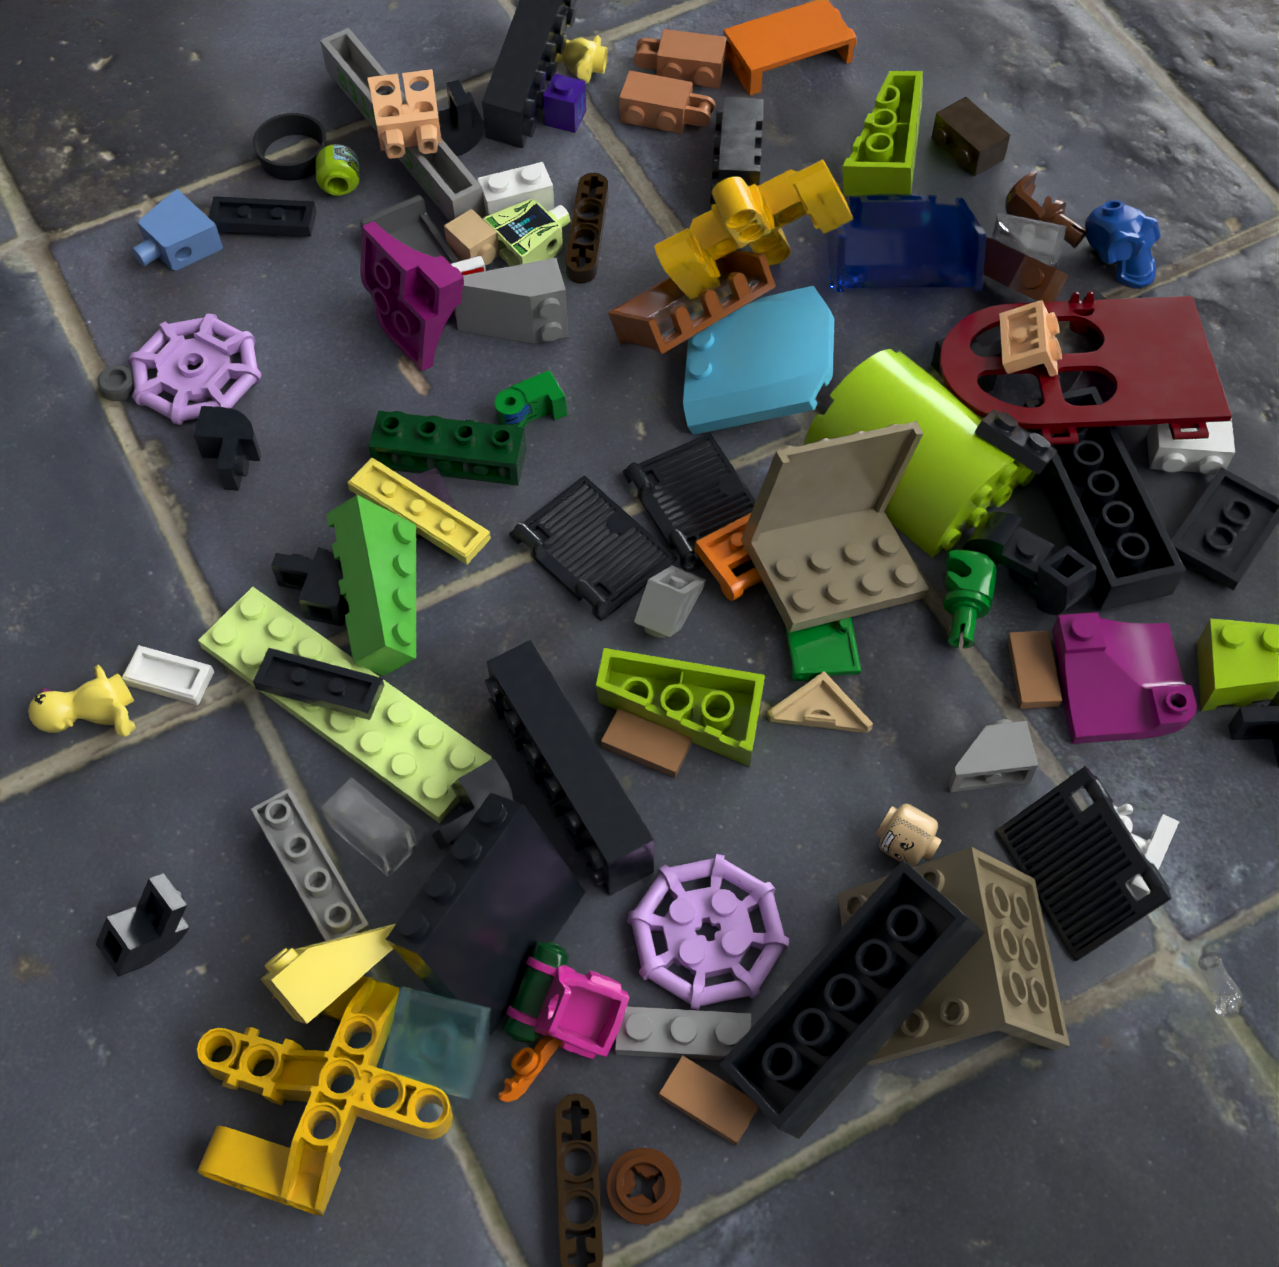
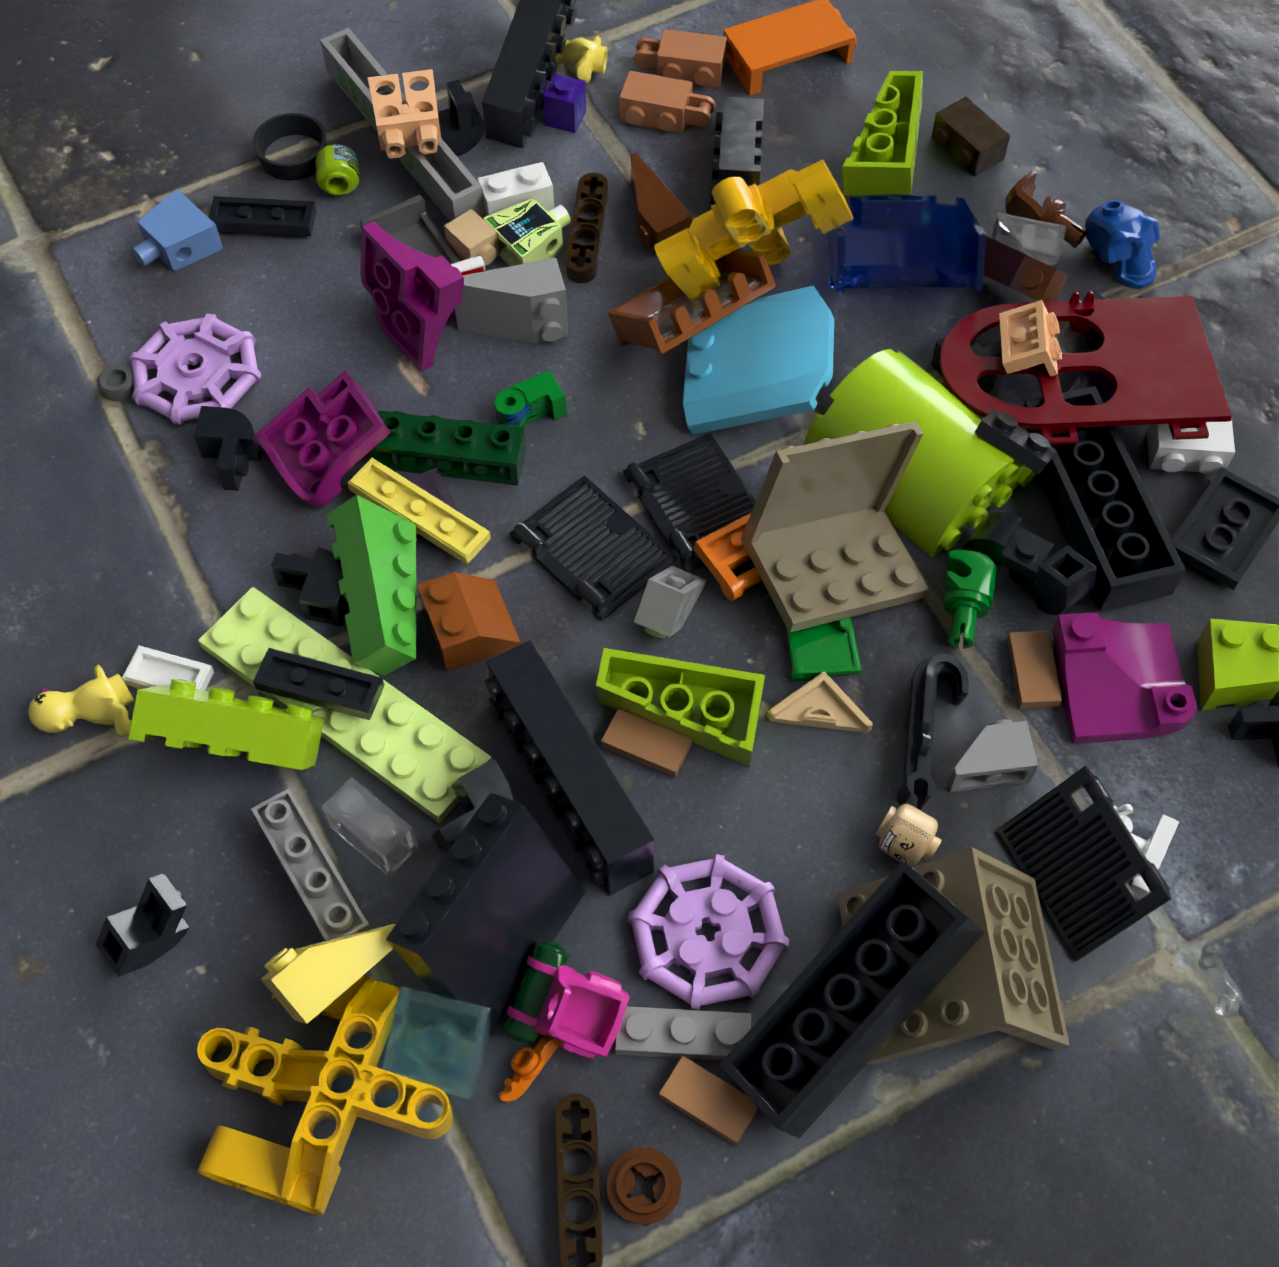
none -> lime wedge [128,679,324,770]
none -> magenta slope [255,370,391,508]
none -> dark orange slope [417,572,521,672]
none -> reddish brown slope [631,153,692,256]
none -> black piece [896,654,969,810]

